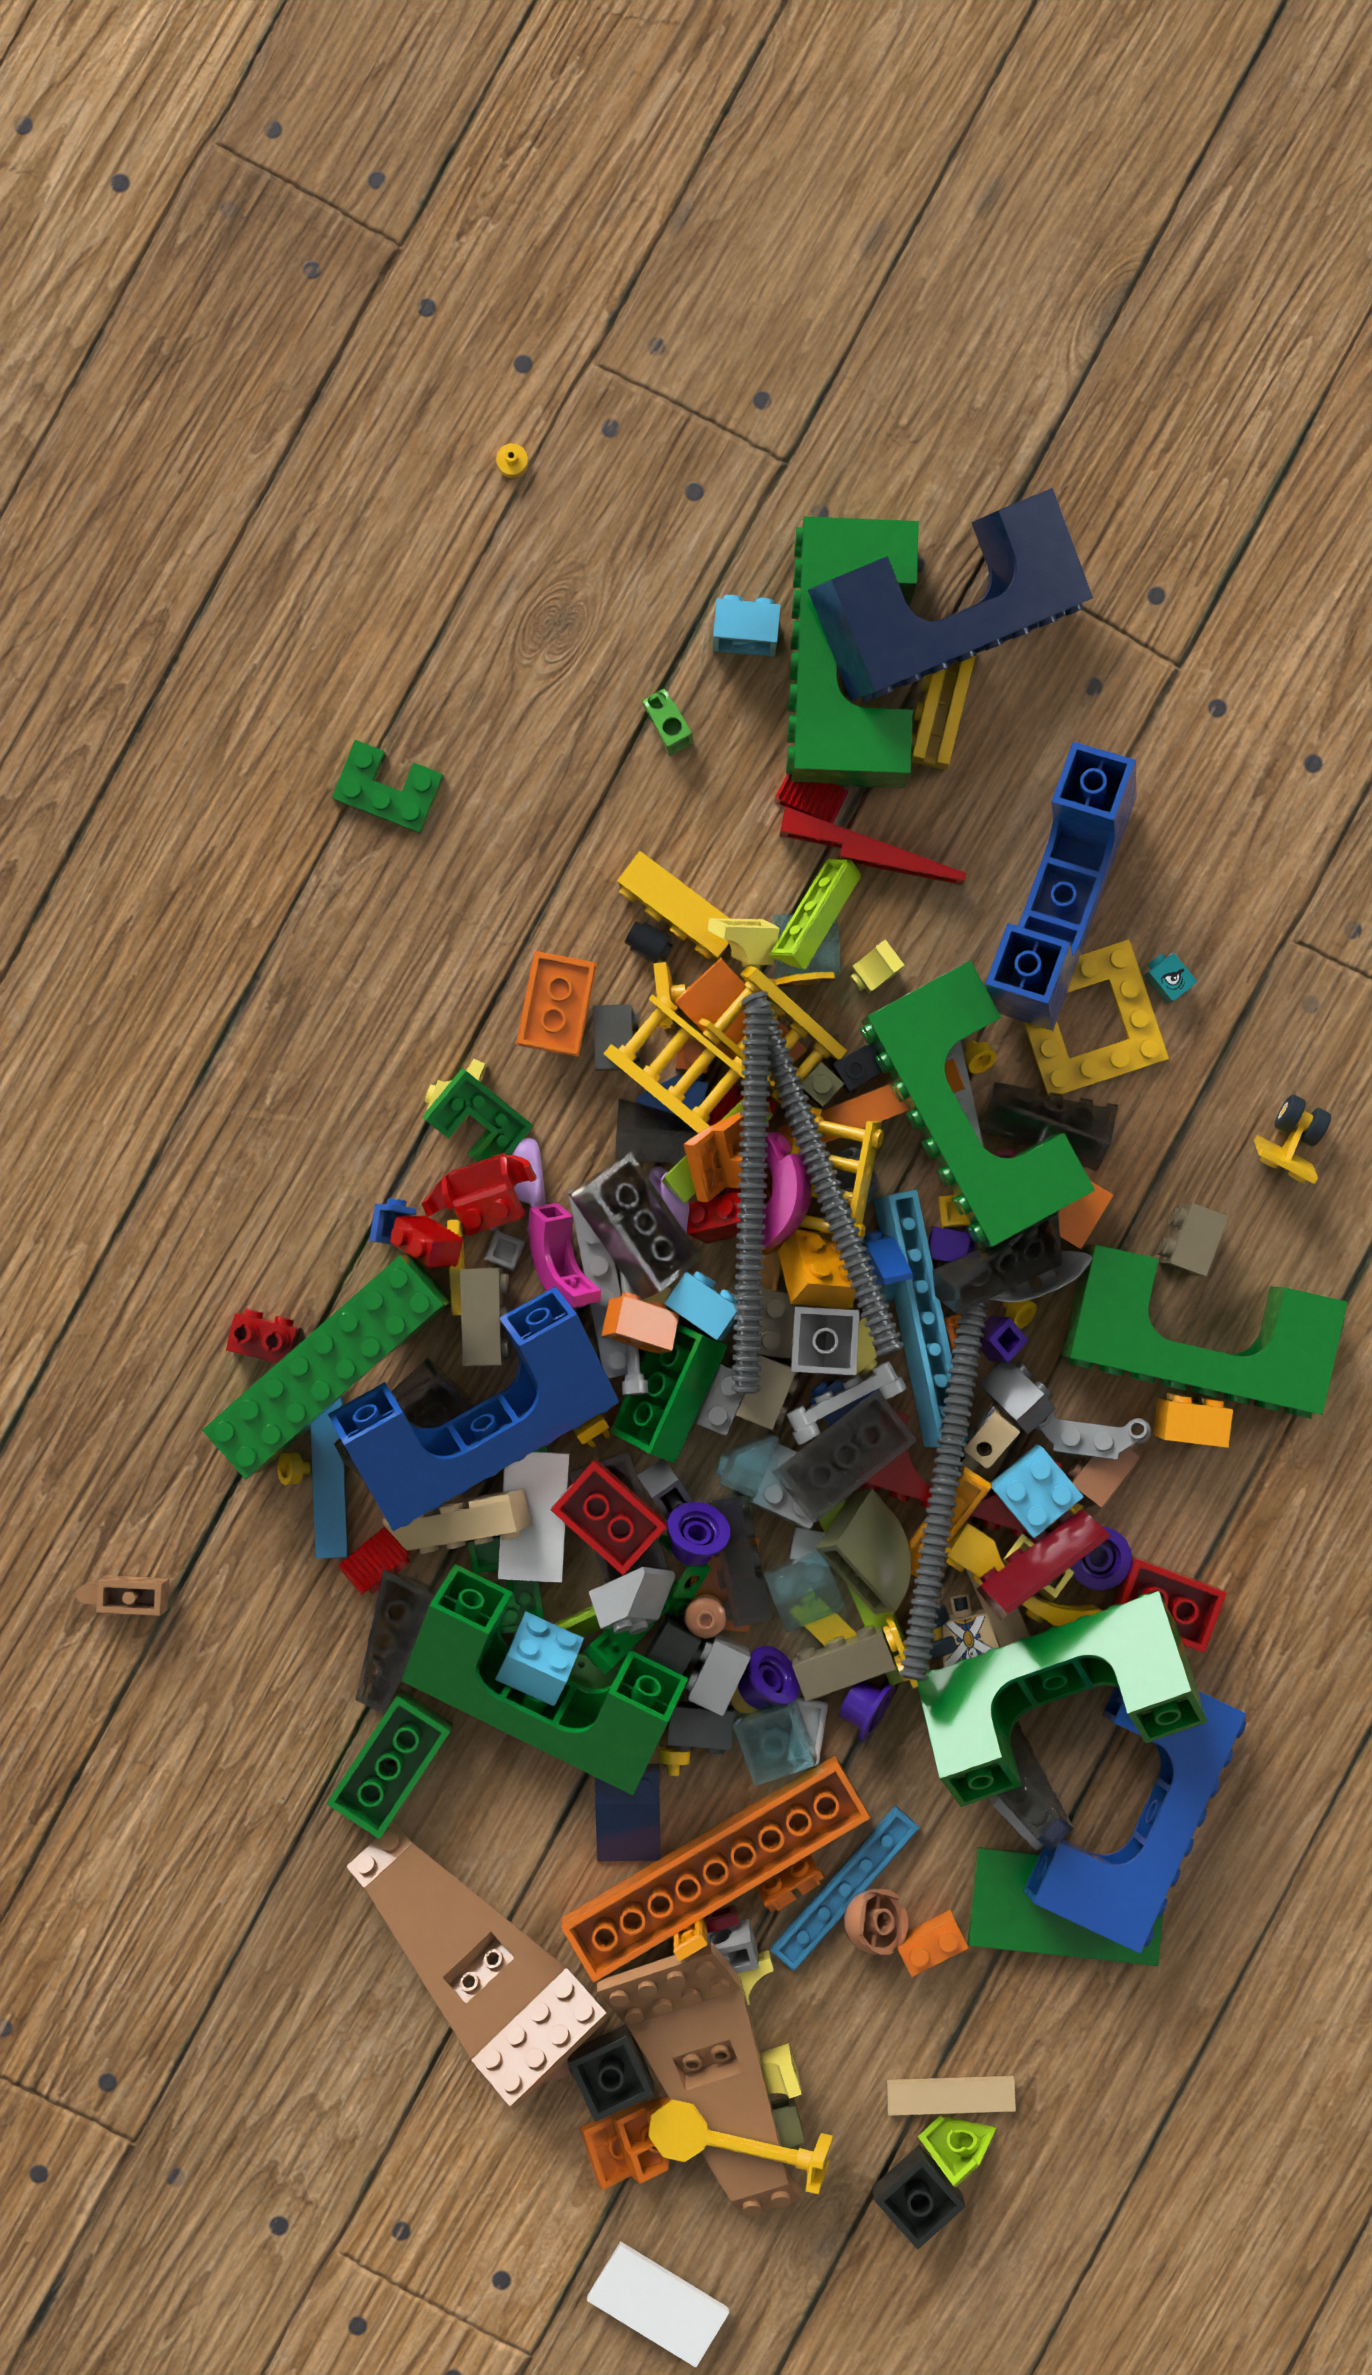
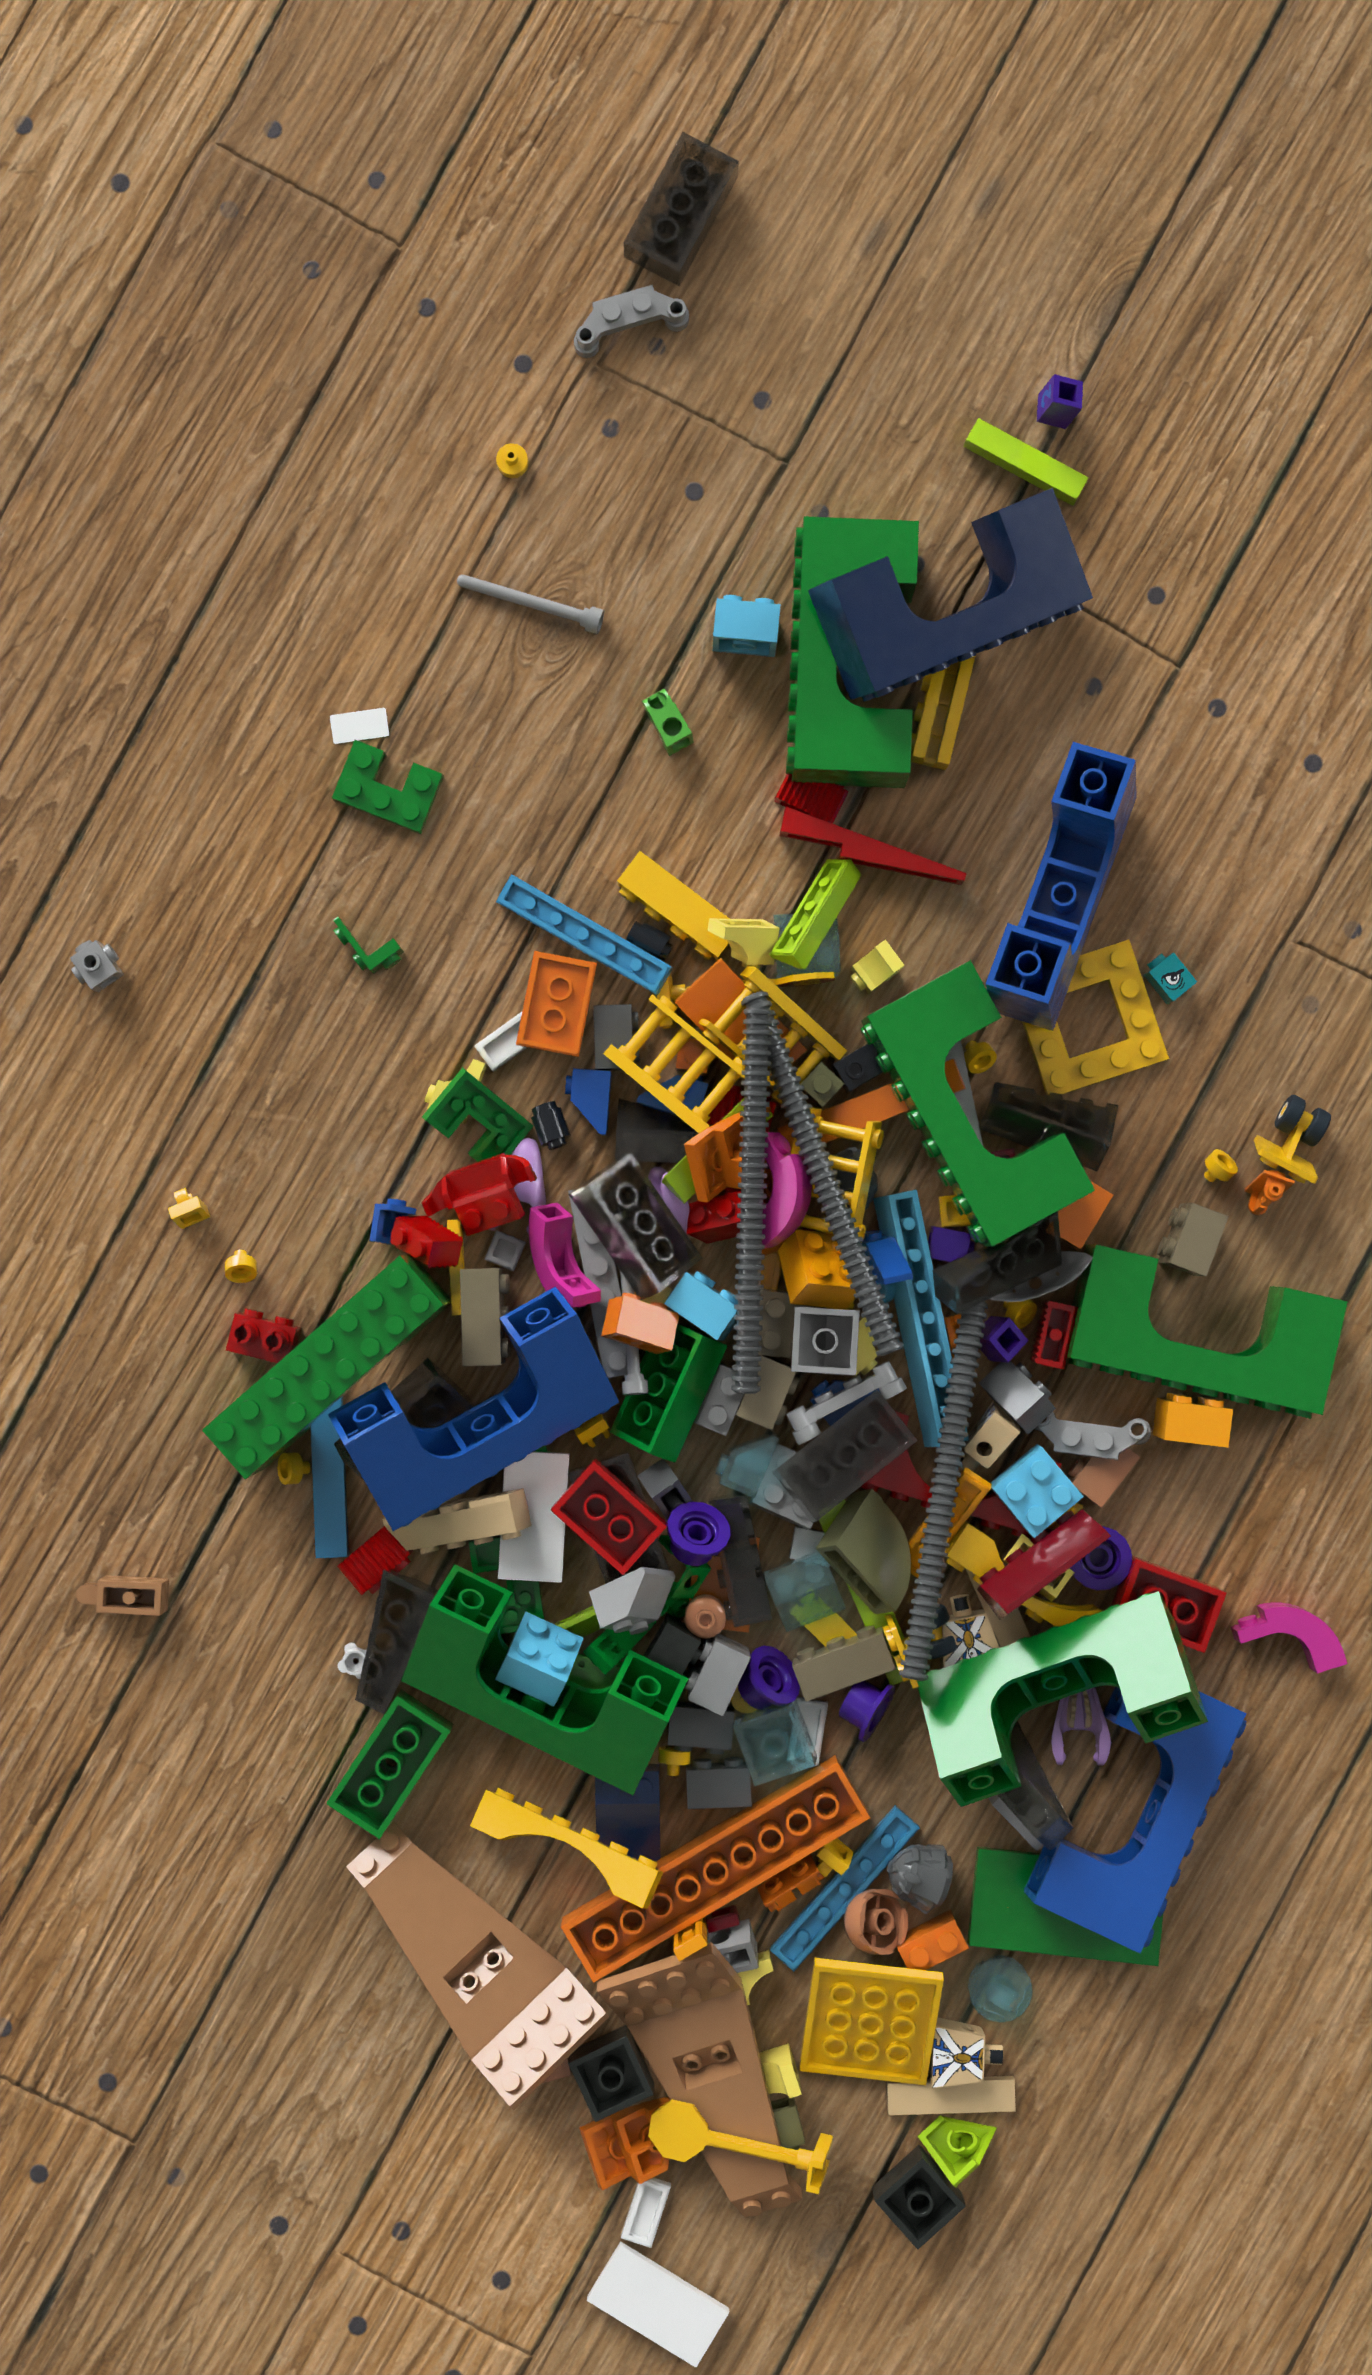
none -> light grey brick [70,940,124,992]
none -> yellow tile [168,1188,210,1229]
none -> yellow tile [225,1250,257,1283]
none -> white sticker [330,708,389,744]
none -> green bracket [333,917,404,974]
none -> white plate [338,1642,374,1679]
none -> light grey piece [457,575,605,634]
none -> yellow arch [470,1788,663,1909]
none -> white tile [475,1012,527,1072]
none -> dark azure tile [496,874,673,995]
none -> black brick [531,1101,571,1150]
none -> blue slope [565,1068,612,1136]
none -> light grey plate [574,285,689,358]
none -> white tile [621,2177,671,2248]
none -> clear smoke brick [623,132,739,286]
none -> dark grey brick [686,1757,752,1809]
none -> yellow plate [799,1958,944,2086]
none -> yellow tile [816,1838,854,1877]
none -> dark grey helmet [887,1844,953,1914]
none -> torso [929,2017,1003,2088]
none -> lime slope [963,418,1089,506]
none -> clear light blue tile [968,1955,1033,2023]
none -> red brick [1029,1300,1078,1370]
none -> dark purple brick [1037,374,1083,429]
none -> lavender animal [1051,1687,1111,1766]
none -> yellow tile [1204,1149,1238,1182]
none -> dark pink arch [1230,1602,1348,1674]
none -> orange hinge [1244,1170,1295,1215]

